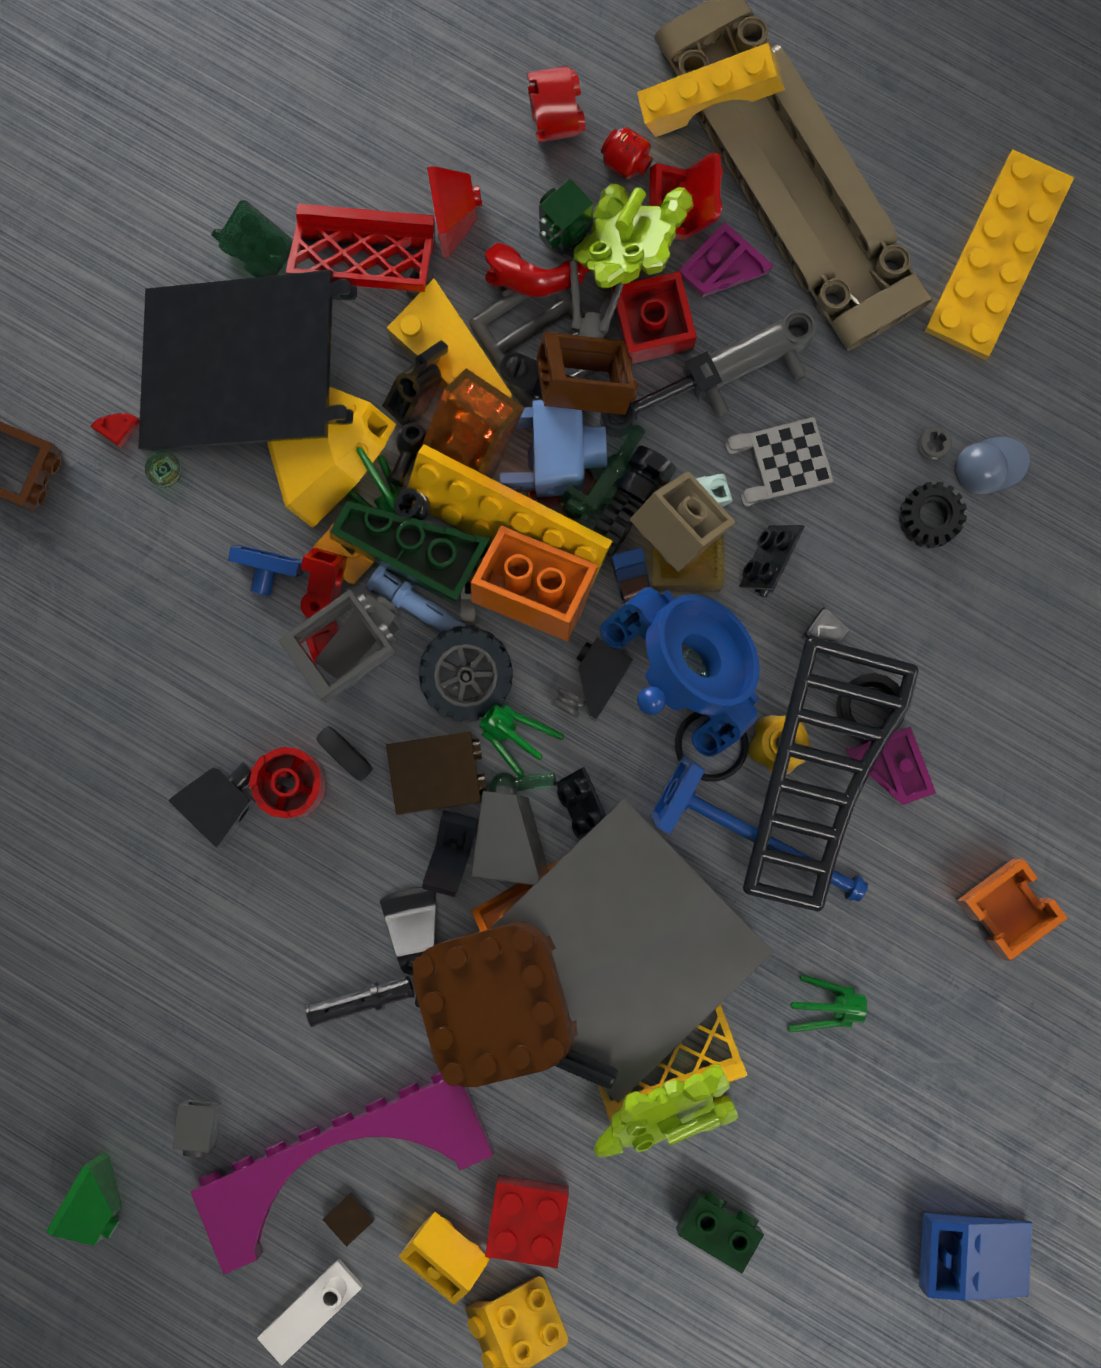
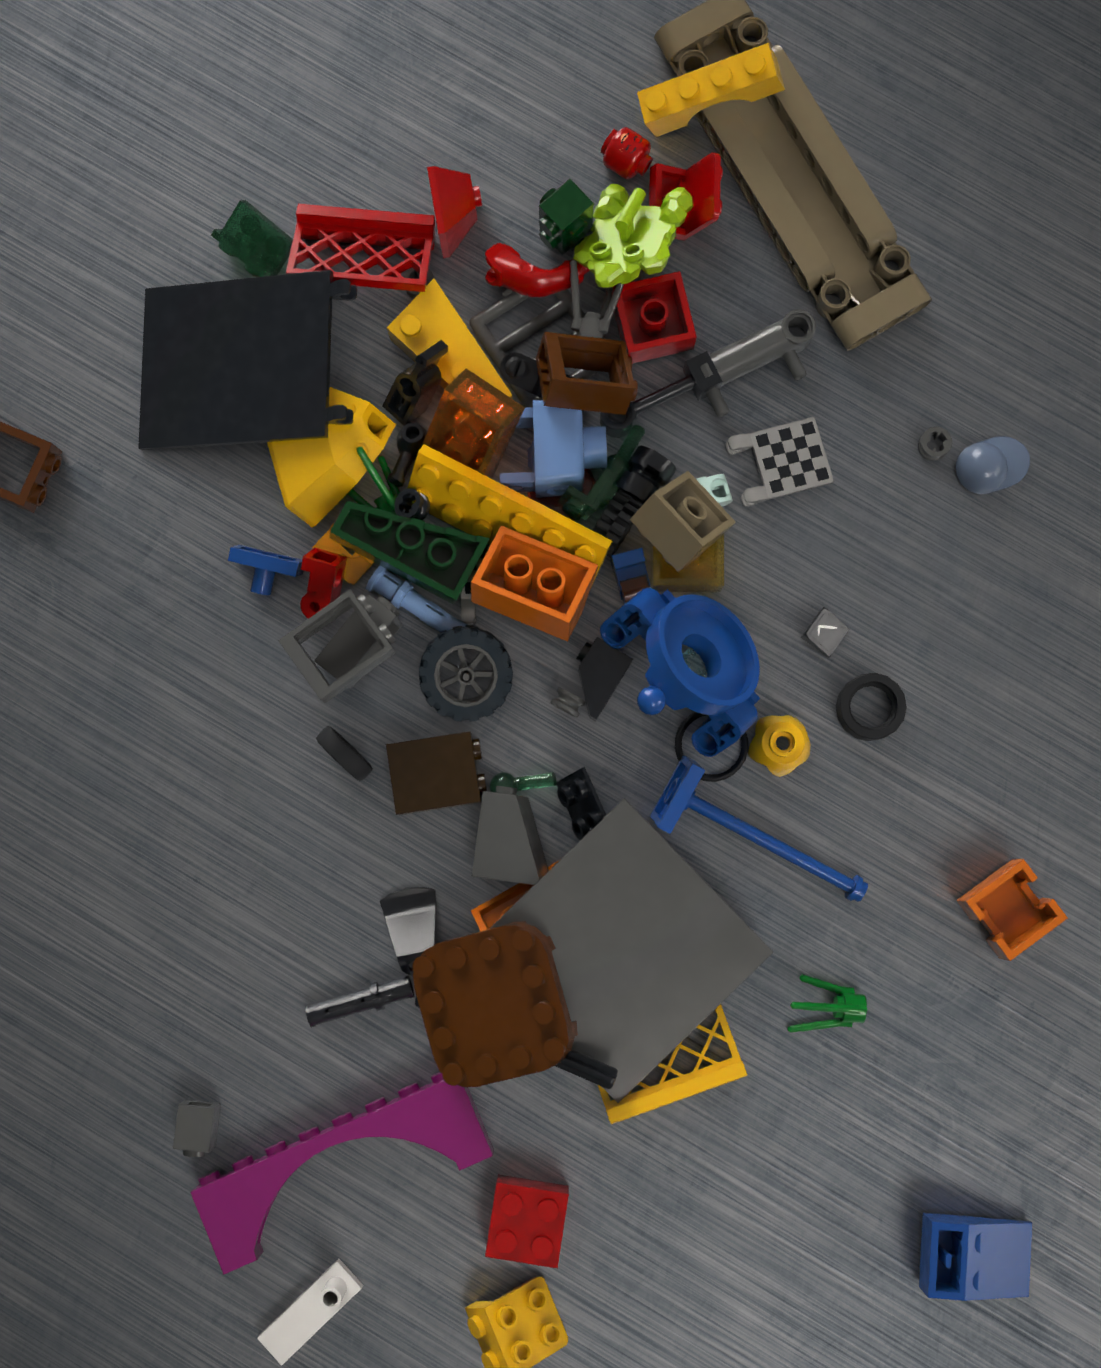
green slope [46,1153,122,1246] -> none
red tile [90,413,140,448] -> none
clear green tile [145,451,182,488] -> none
black torso [168,761,256,848] -> none
red brick [249,747,327,819] -> none
red tile [306,620,339,666] -> none
dark brown tile [323,1192,375,1247] -> none
yellow brick [398,1212,490,1305] -> none
black bracket [422,810,478,897] -> none
green plant [479,704,564,778] -> none
red brick [526,65,586,143] -> none
lime shield [594,1064,739,1158] -> none
dark green brick [676,1190,764,1274] -> none
magenta wing [678,222,773,298] -> none
black hinge [739,525,805,598] -> none
black bar [743,637,919,912] -> none
magenta wing [846,726,936,805] -> none
black tyre [899,481,967,548] -> none
yellow plate [924,149,1074,360] -> none

